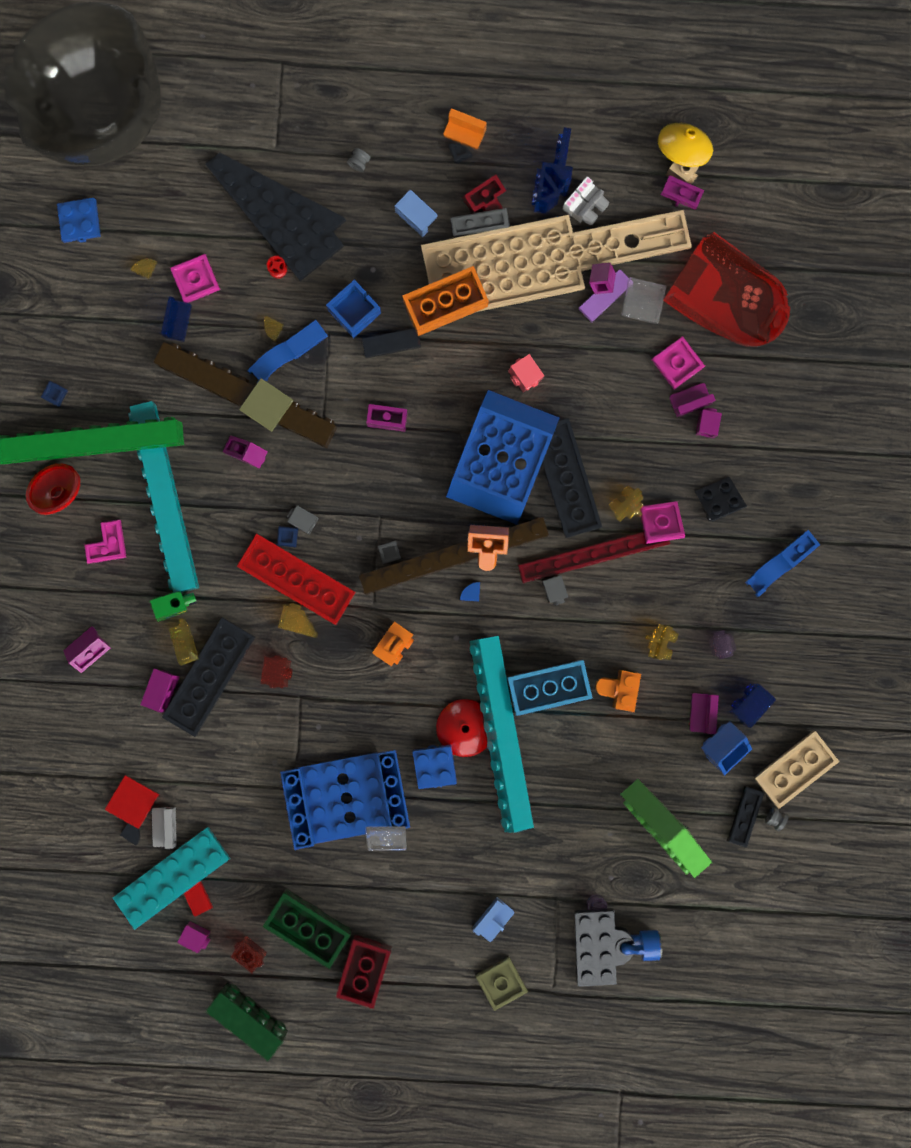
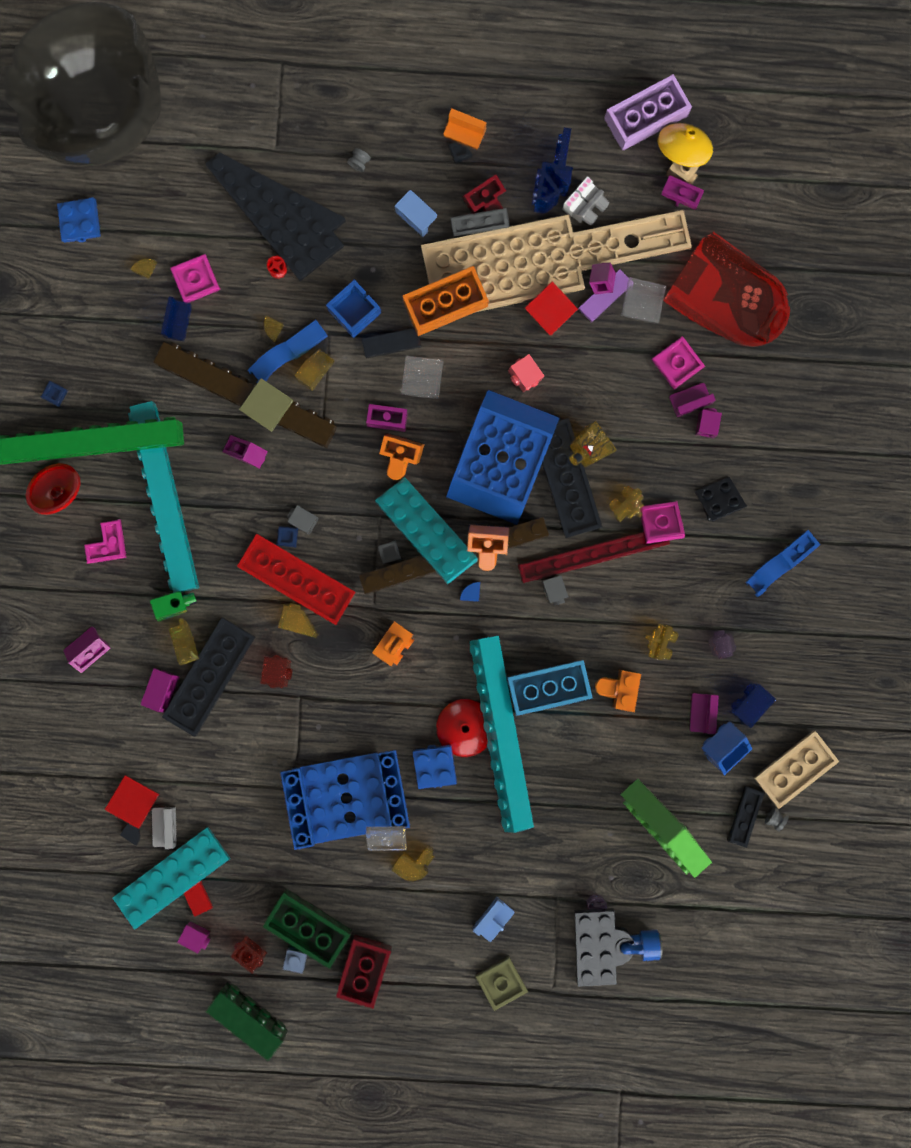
none -> sand blue brick [283,945,307,973]
none -> clear yellow slope [295,349,335,391]
none -> teal plate [375,477,478,584]
none -> orange brick [379,434,424,480]
none -> clear yellow brick [392,845,434,881]
none -> clear tile [401,356,443,399]
none -> red tile [524,281,578,336]
none -> clear yellow torso [569,421,617,467]
none -> lavender brick [604,74,692,151]

